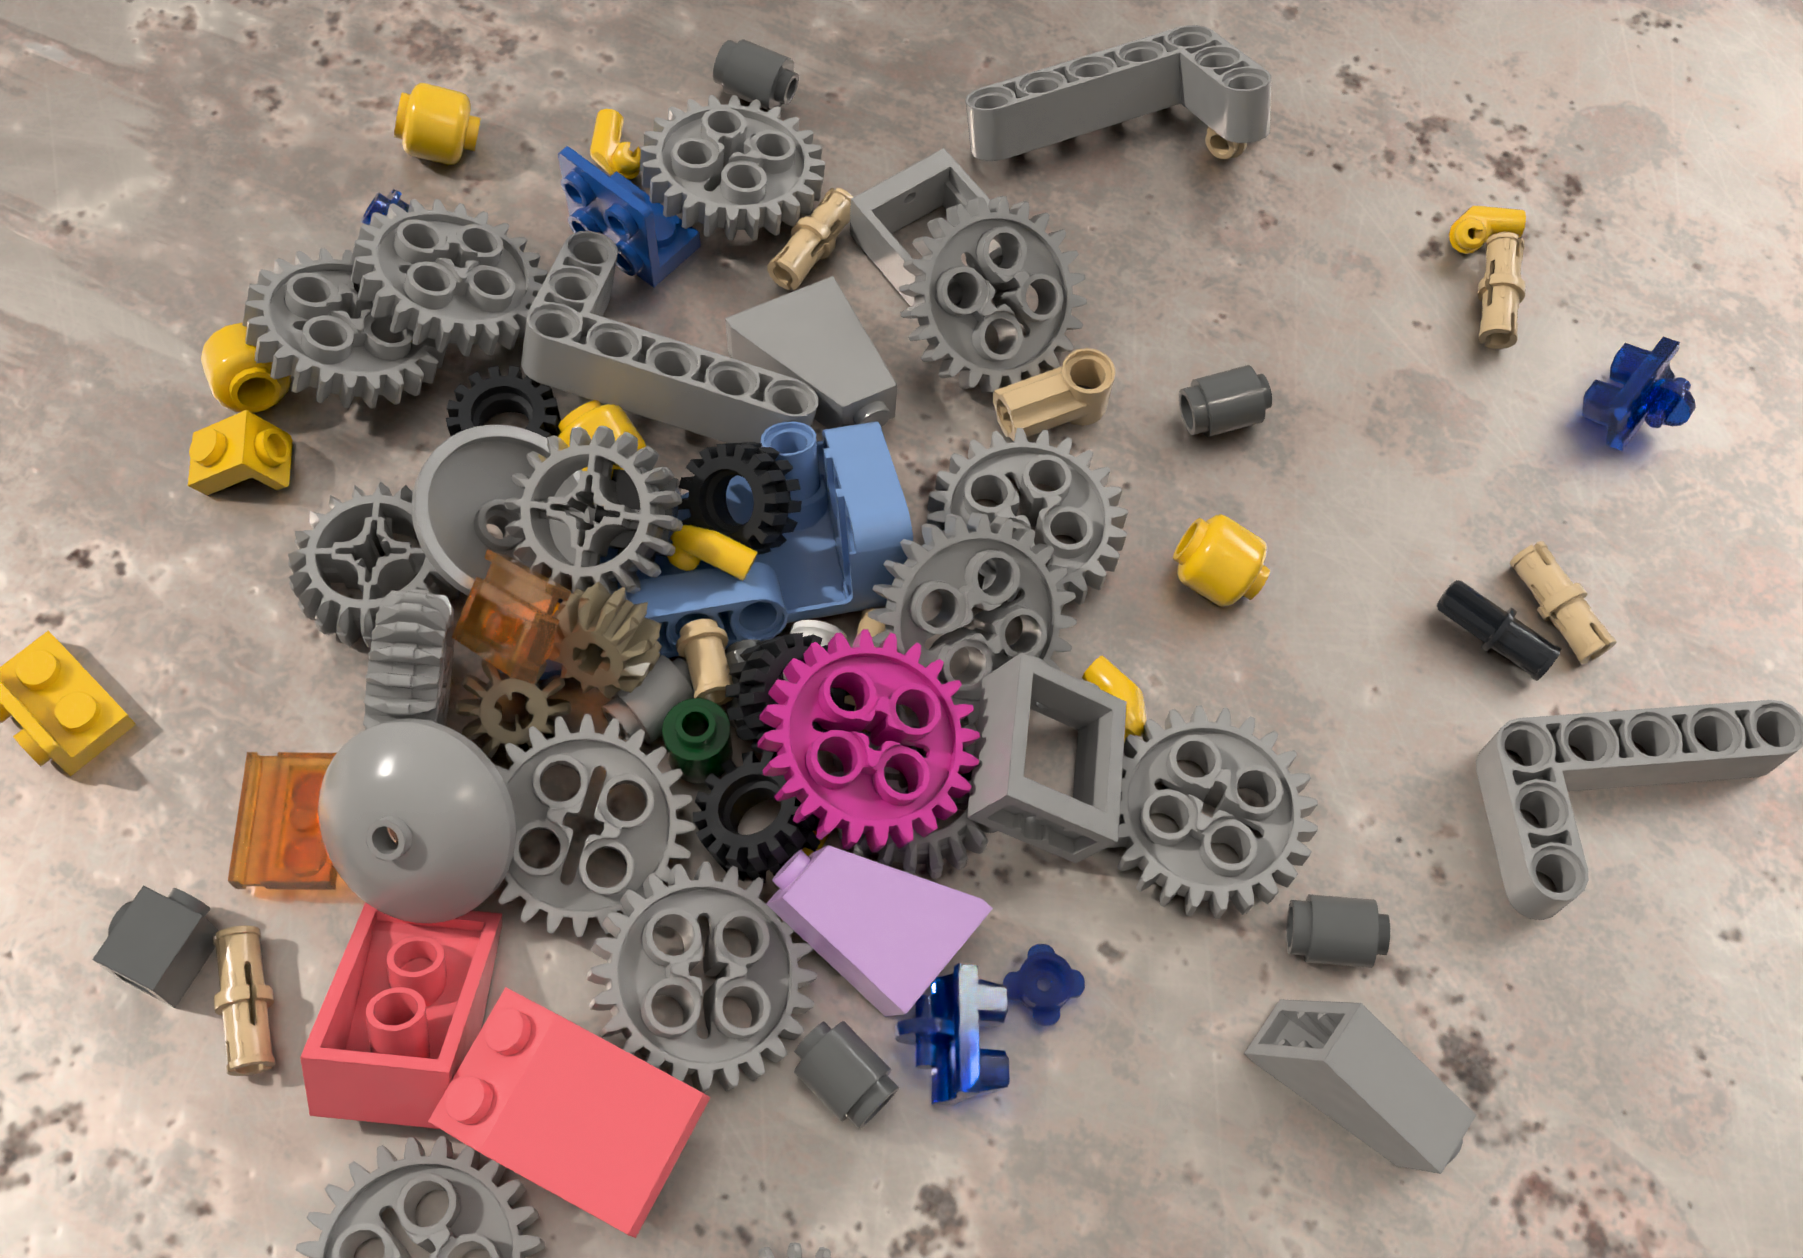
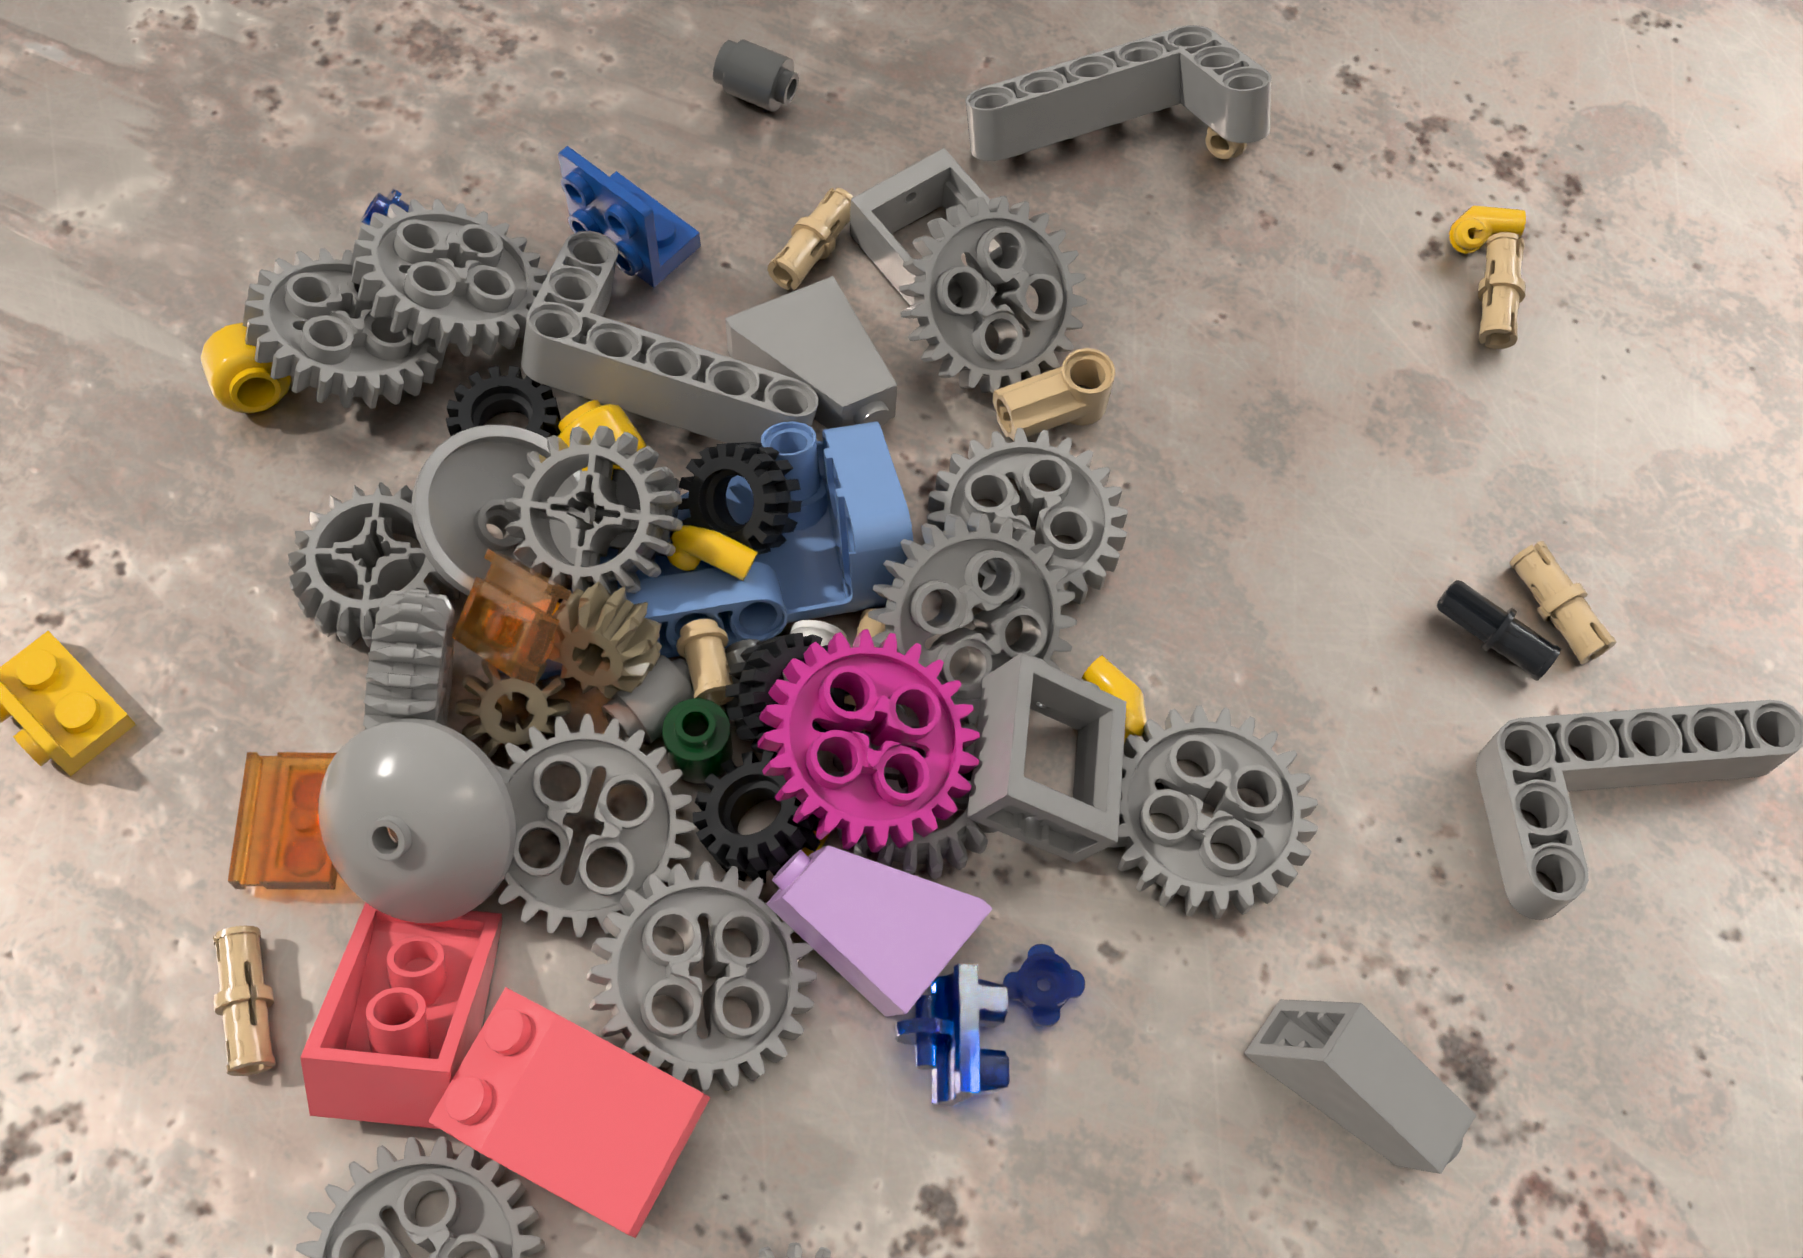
dark grey brick [92,885,219,1008] -> none
yellow bracket [188,410,293,495] -> none
yellow head [394,83,481,165] -> none
yellow arm [590,109,641,180] -> none
light grey gear [640,95,825,240] -> none
dark grey brick [794,1021,899,1129] -> none
yellow head [1173,514,1270,607] -> none
dark grey brick [1179,365,1272,437] -> none
dark grey brick [1286,894,1390,968] -> none
clear blue hips [1582,336,1696,451] -> none

